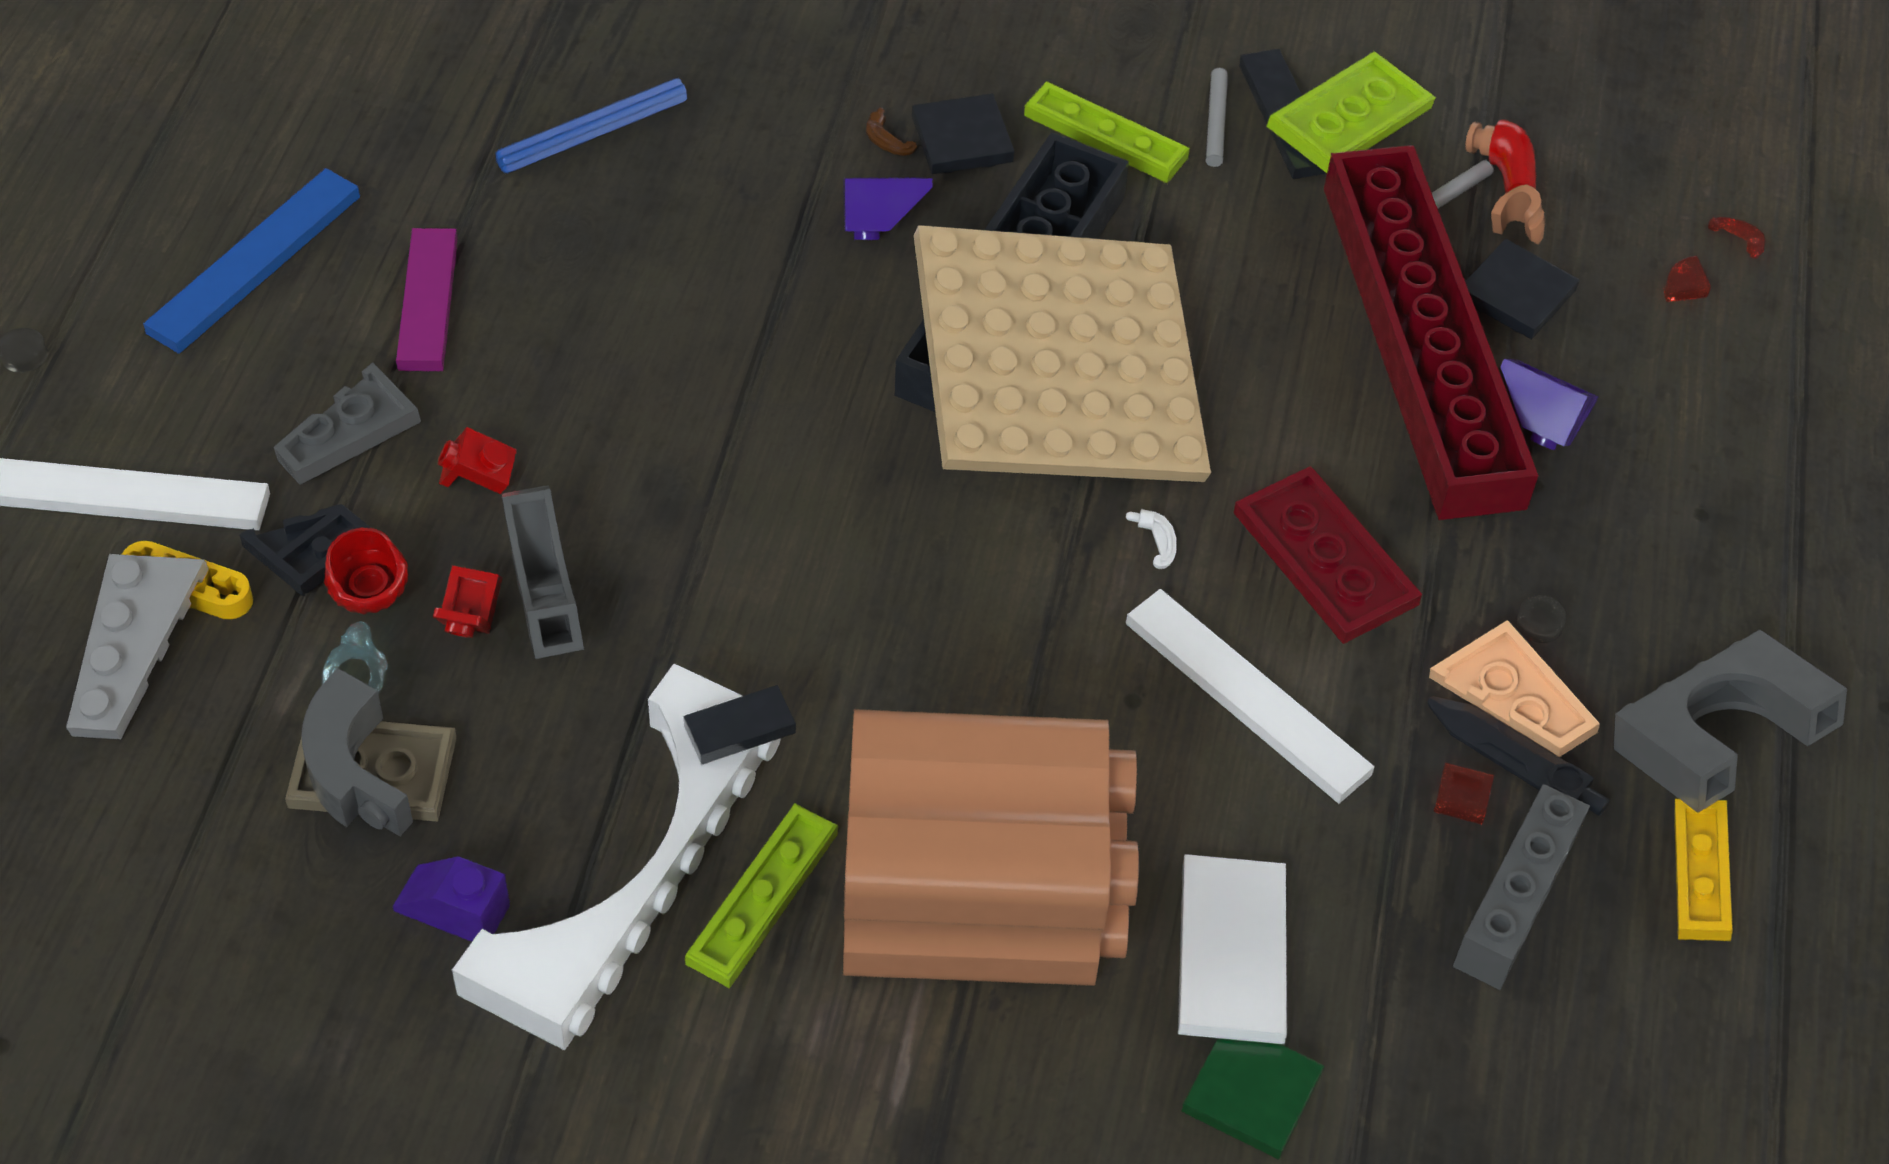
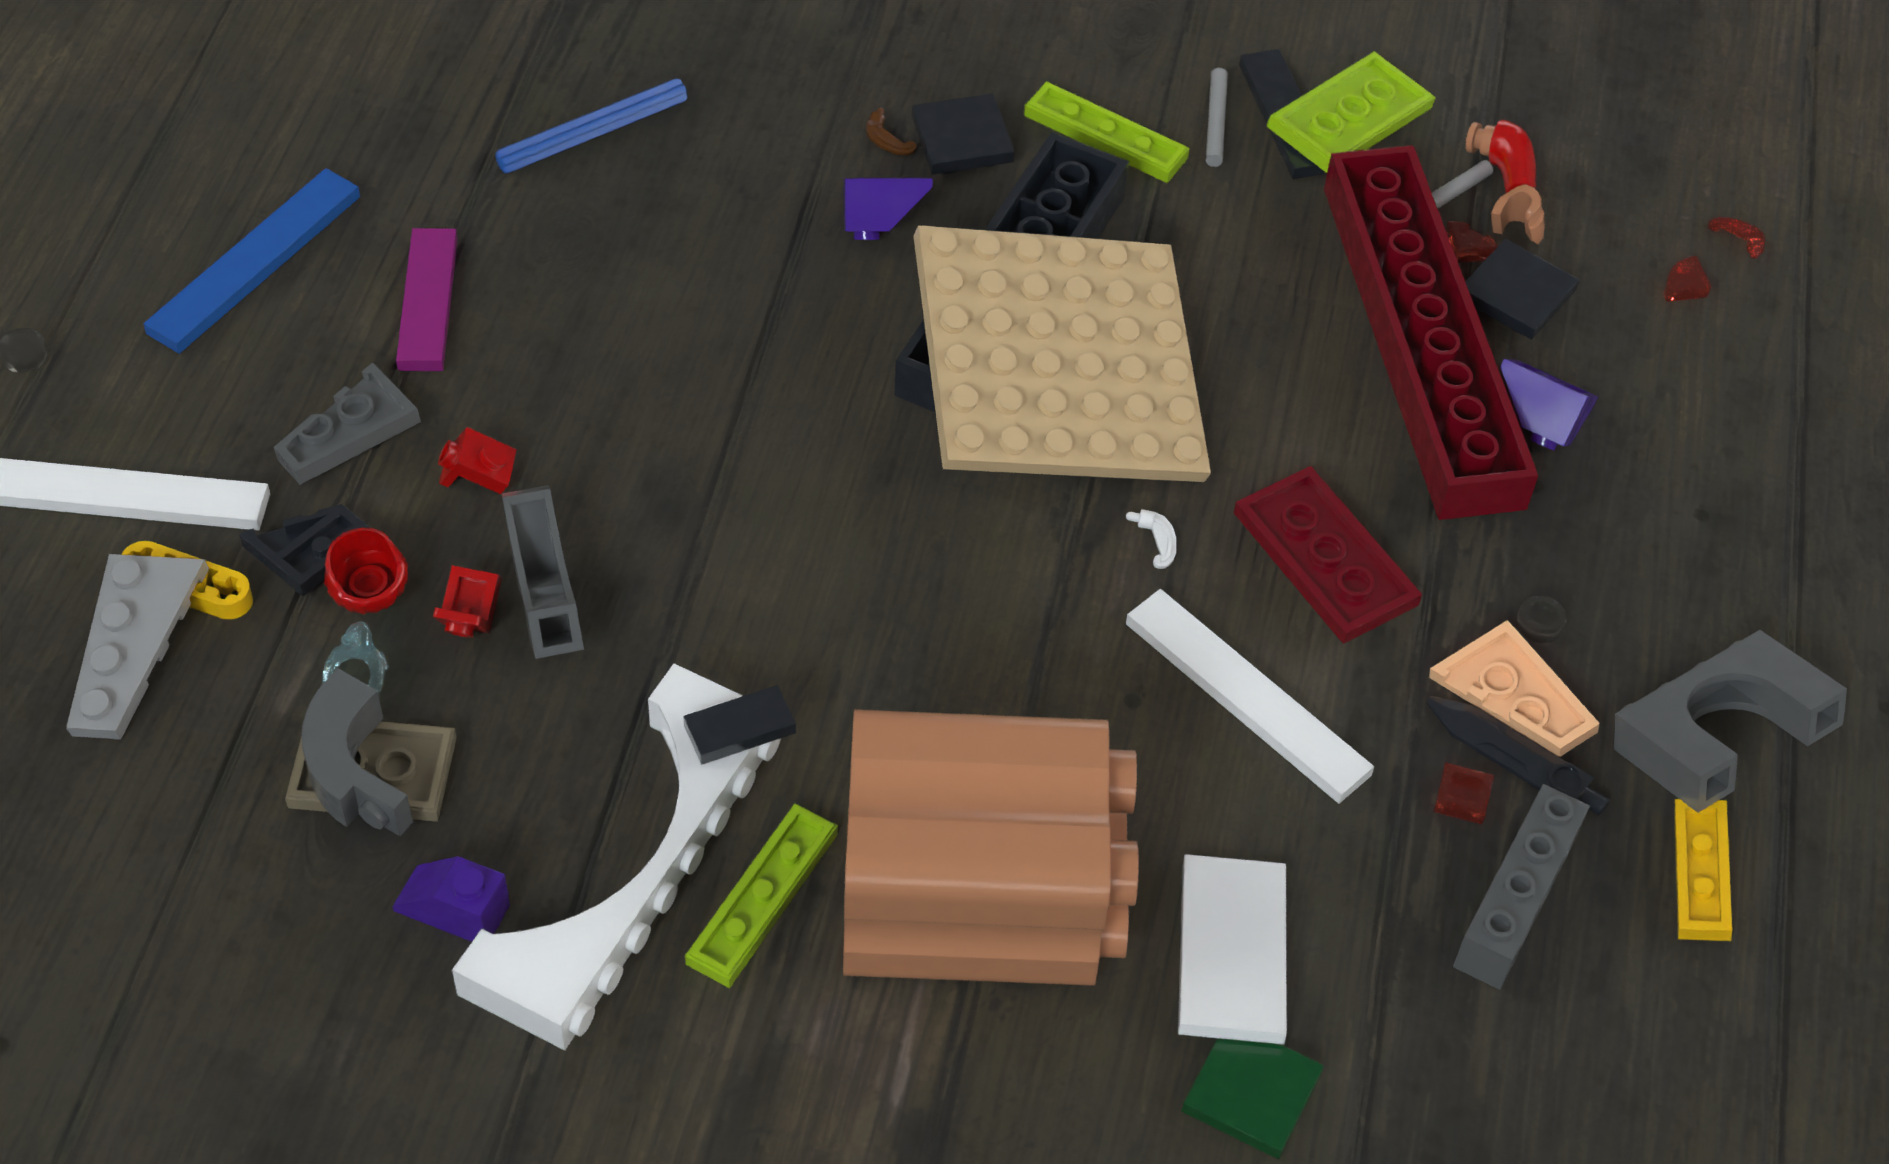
none -> clear red tile [1446,221,1498,263]

